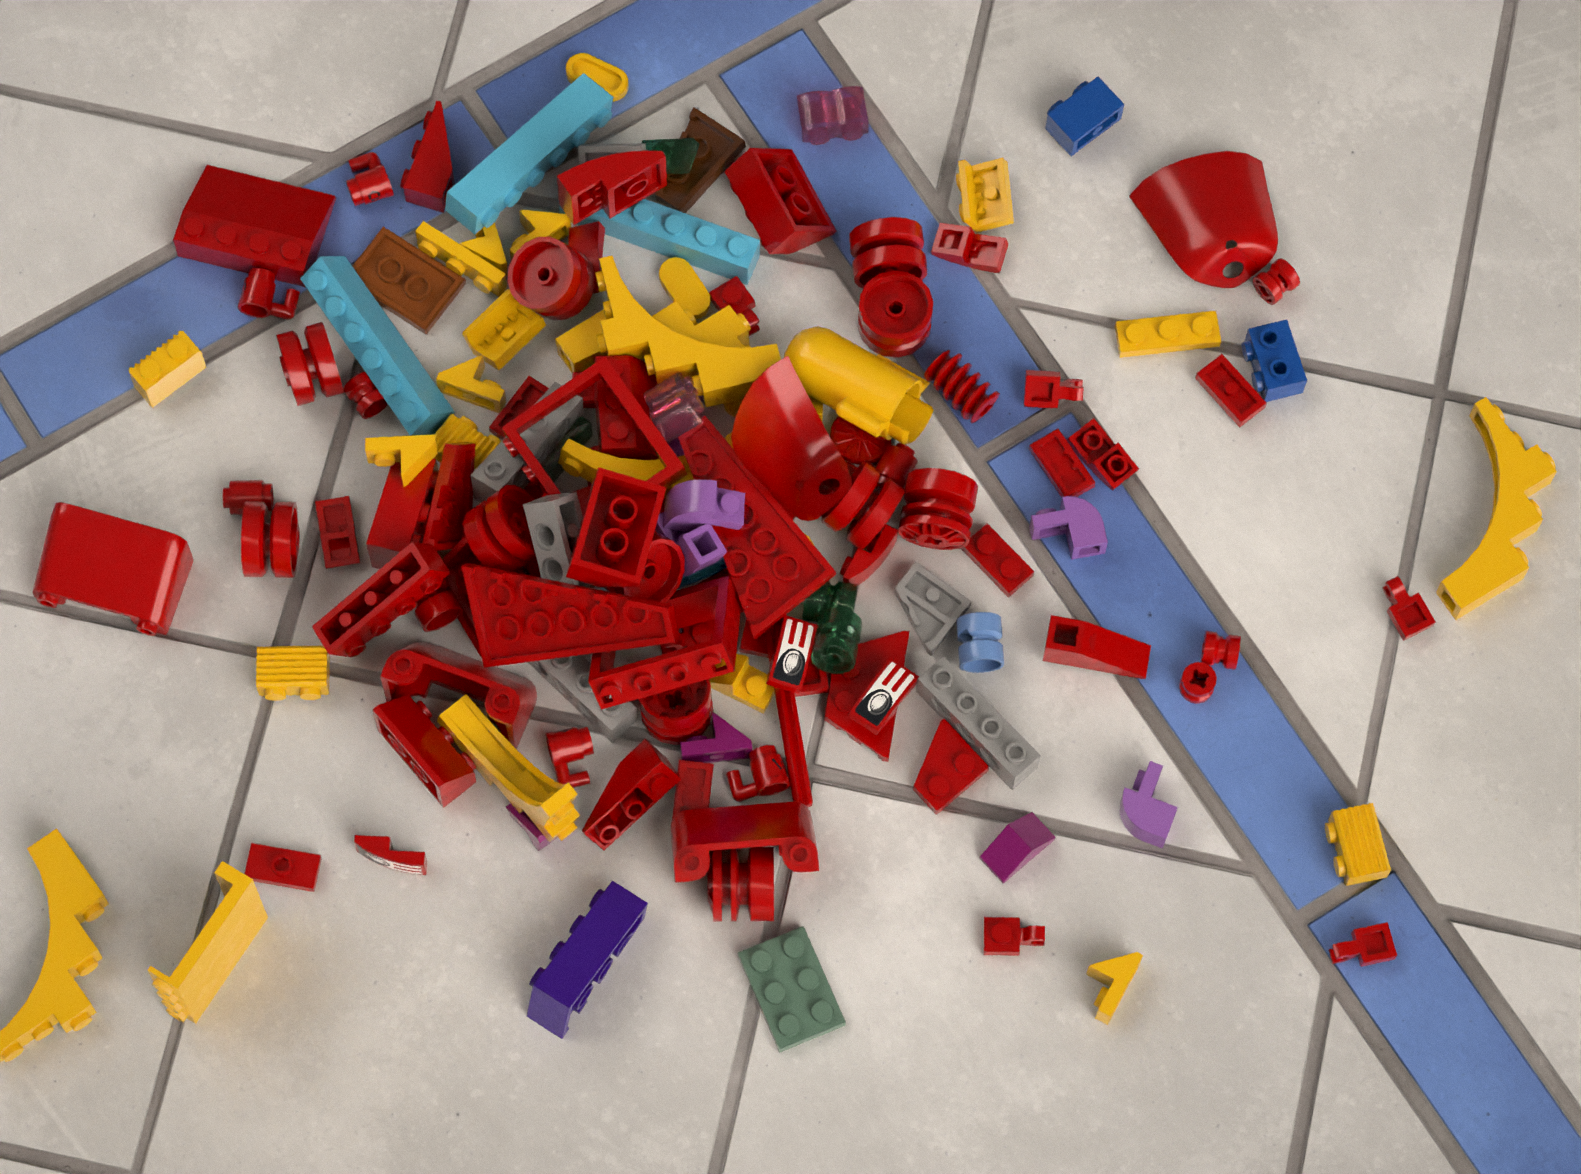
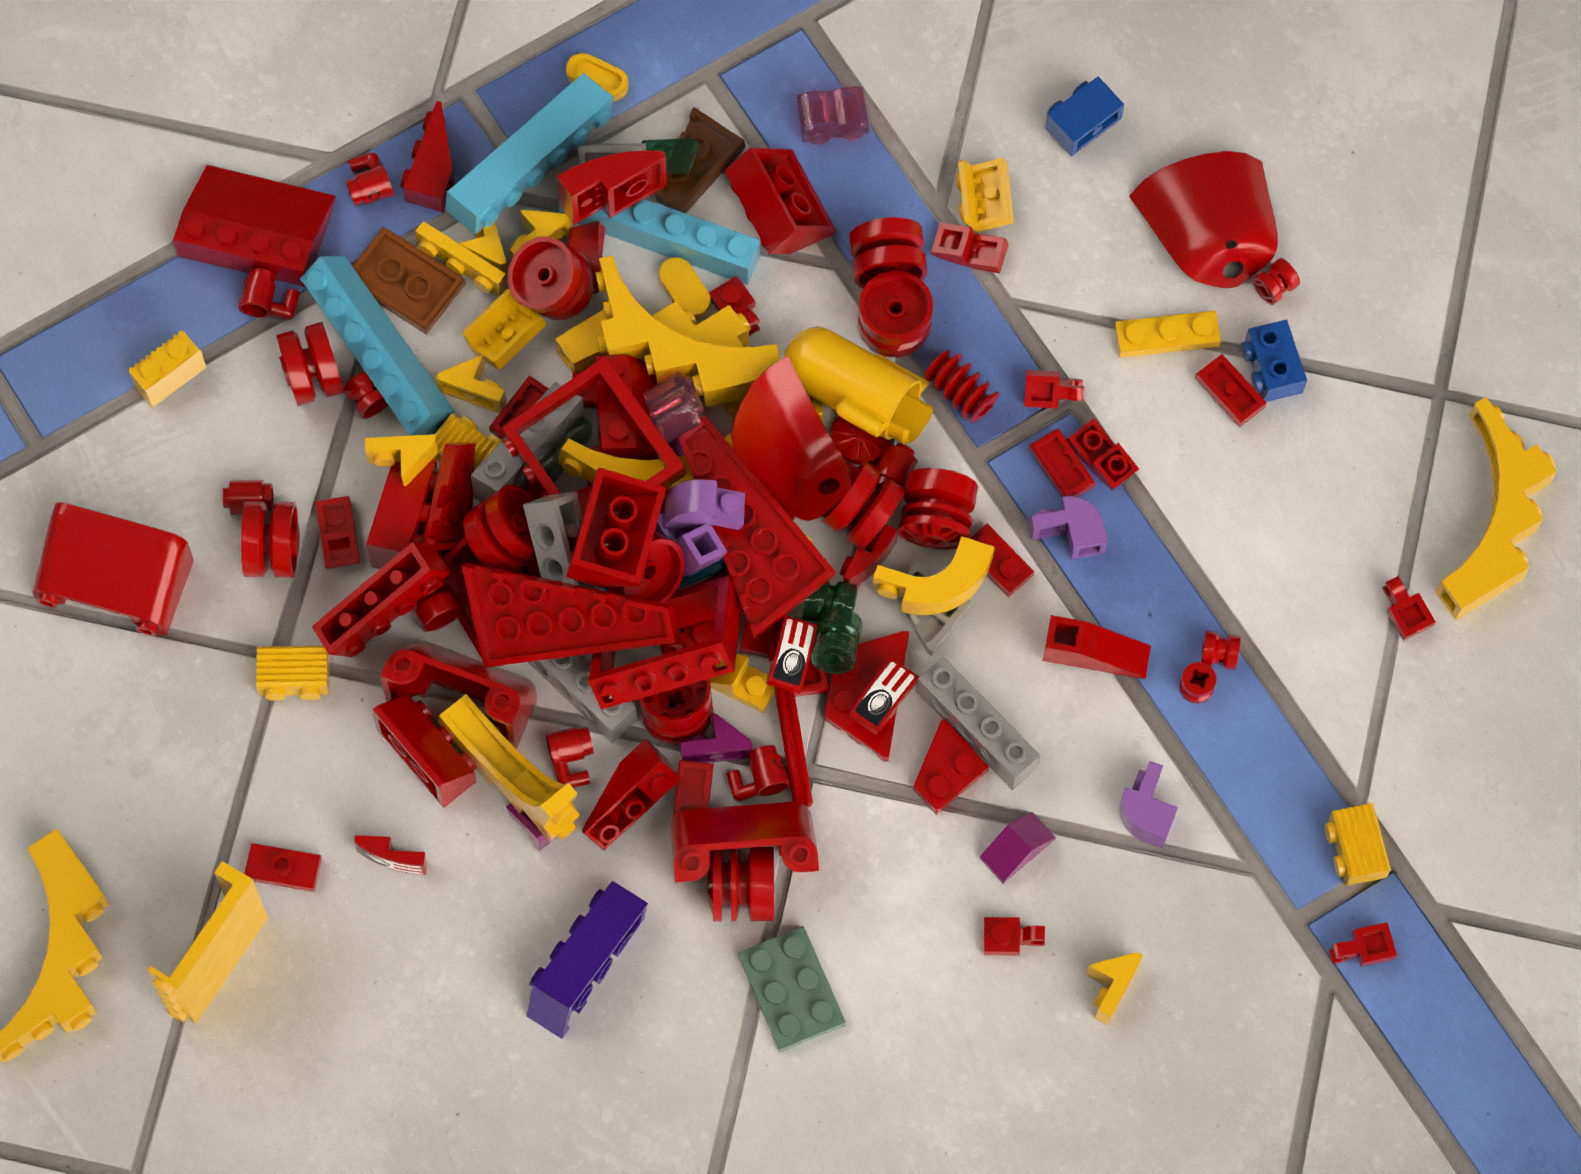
medium blue wheel [956,612,1004,673] -> none
none -> yellow arch [872,536,995,615]

